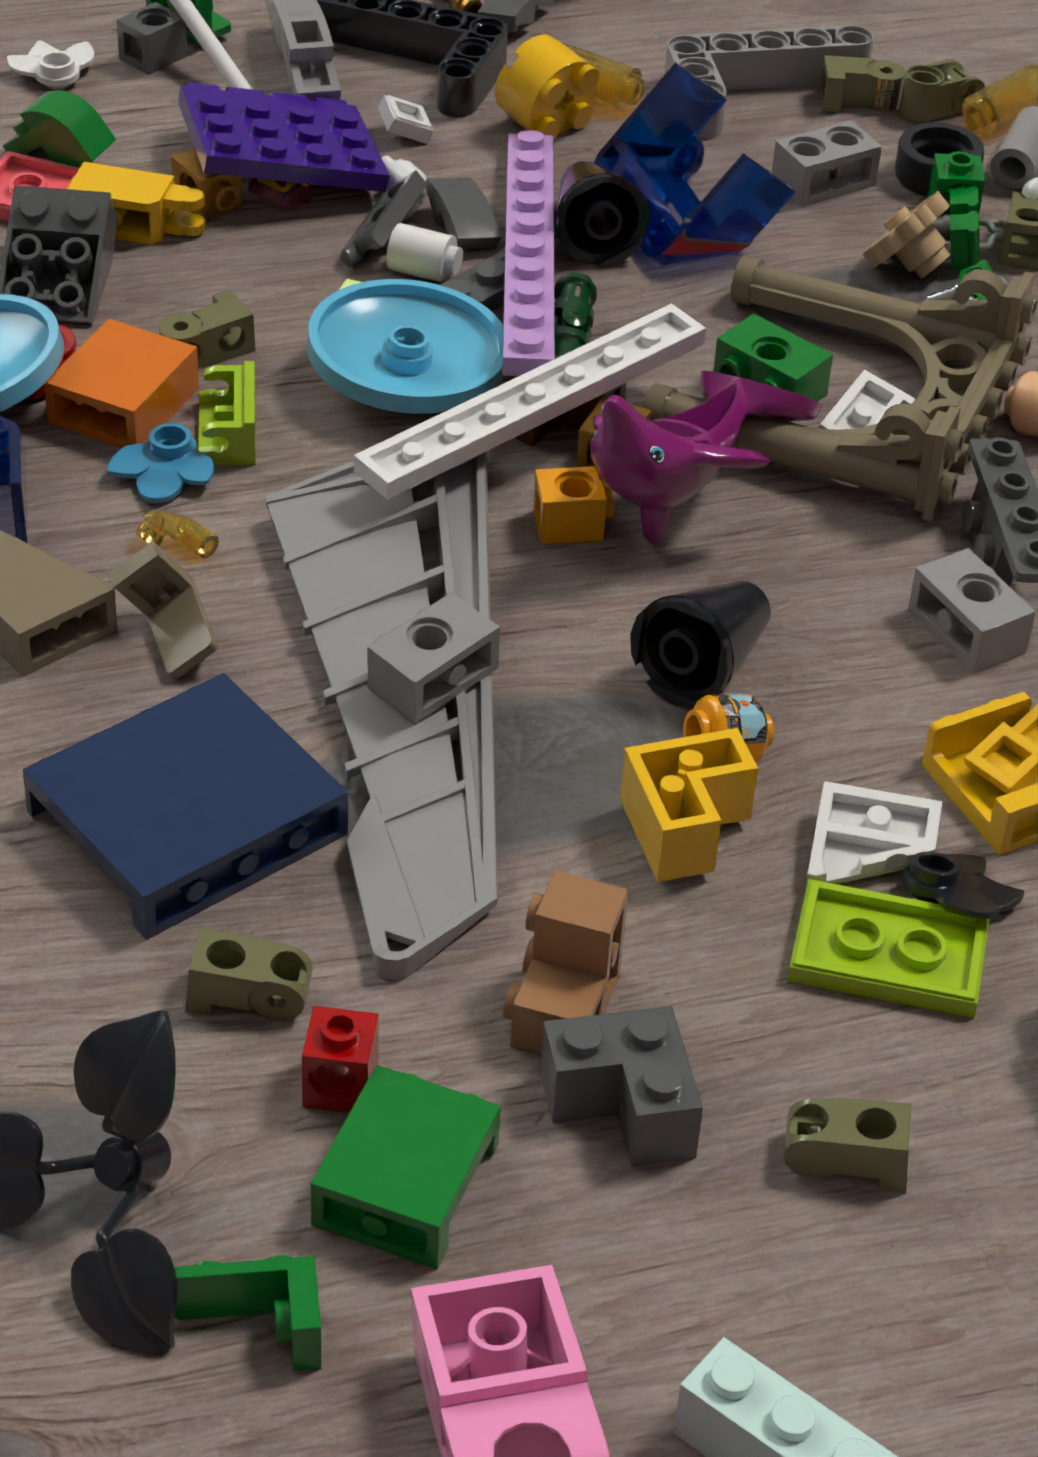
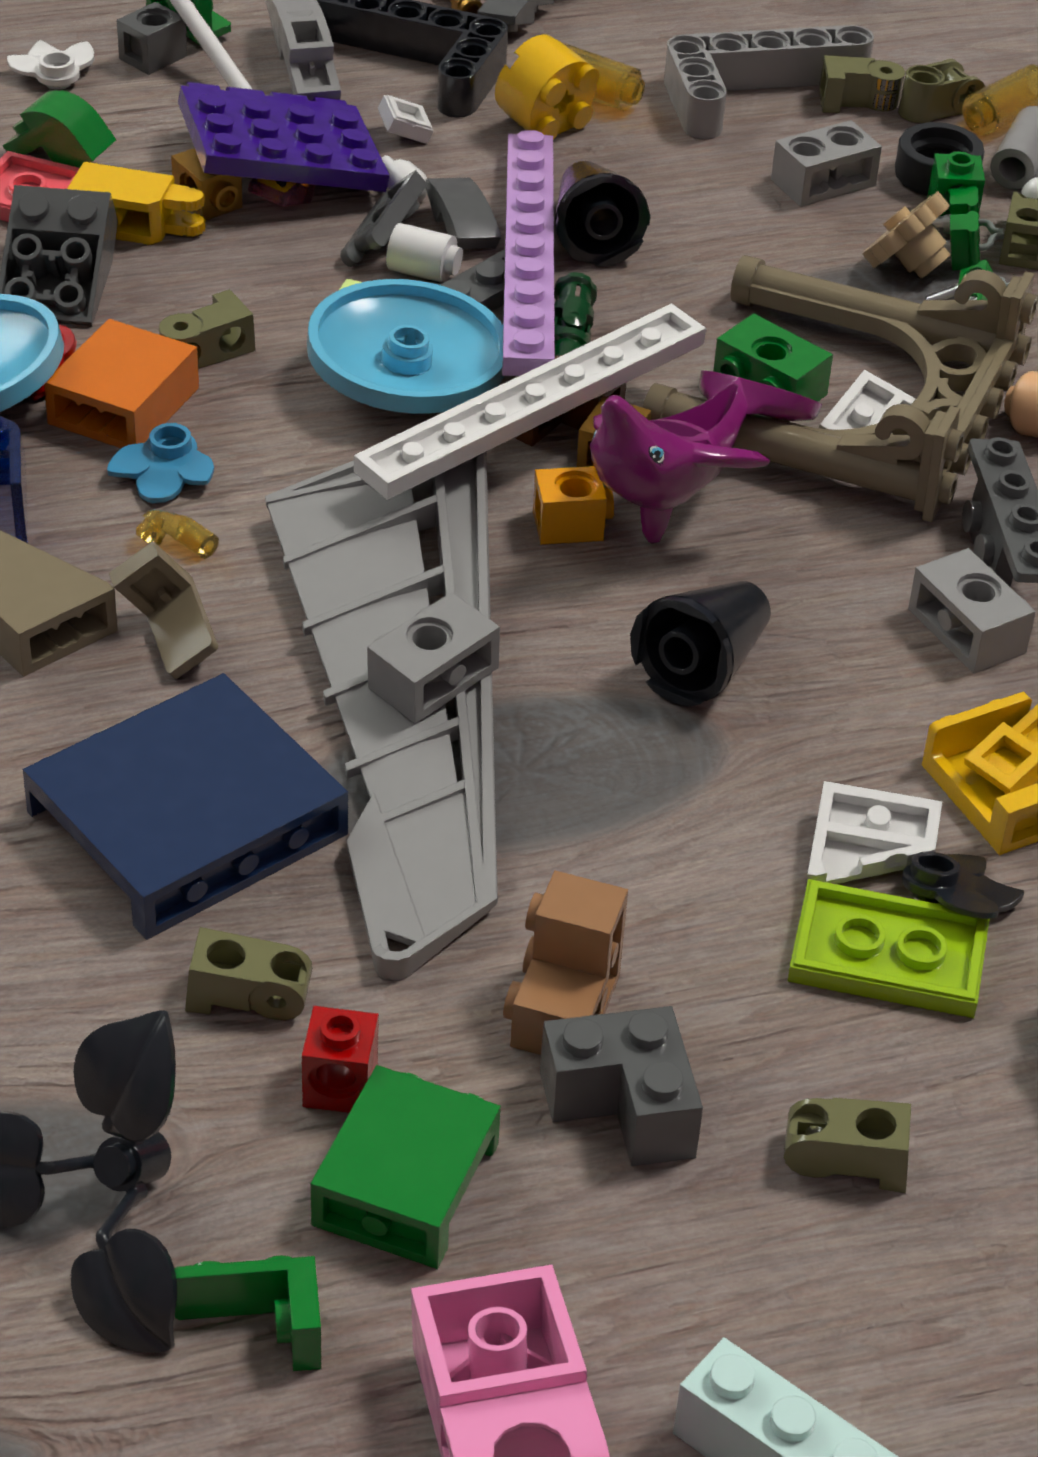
lime hinge [198,361,256,465] -> none
clear blue windscreen [594,62,796,265] -> none
yellow brick [620,728,758,882] -> none
head [683,693,774,764] -> none

